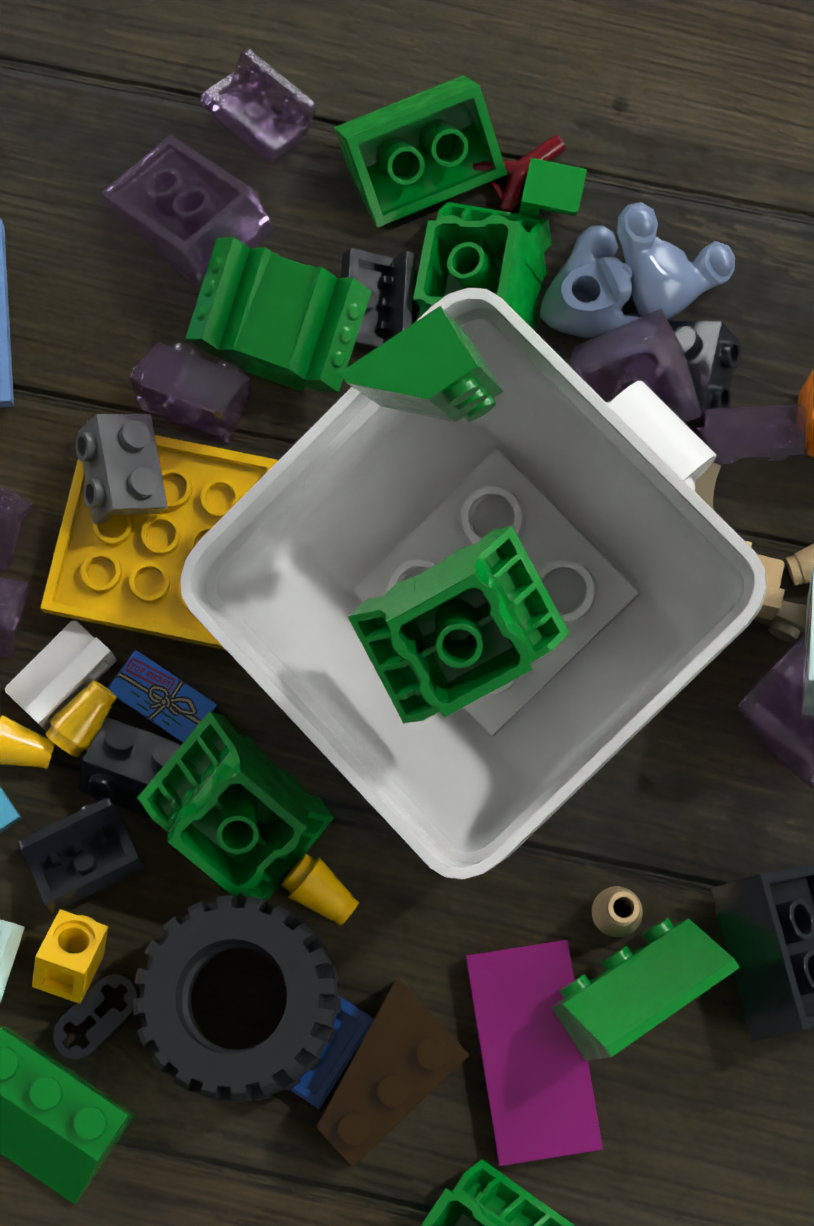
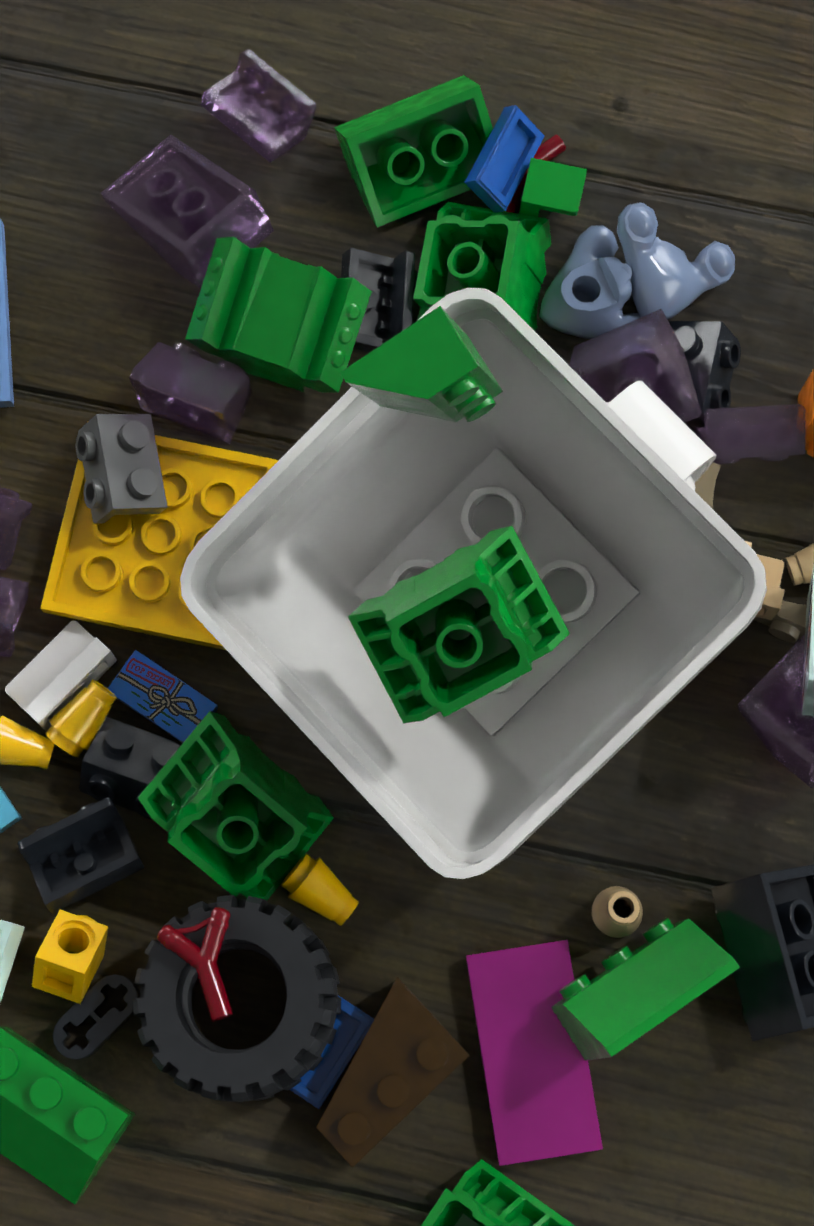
none -> dark red piece [157,907,233,1021]
none -> blue tile [464,105,545,213]

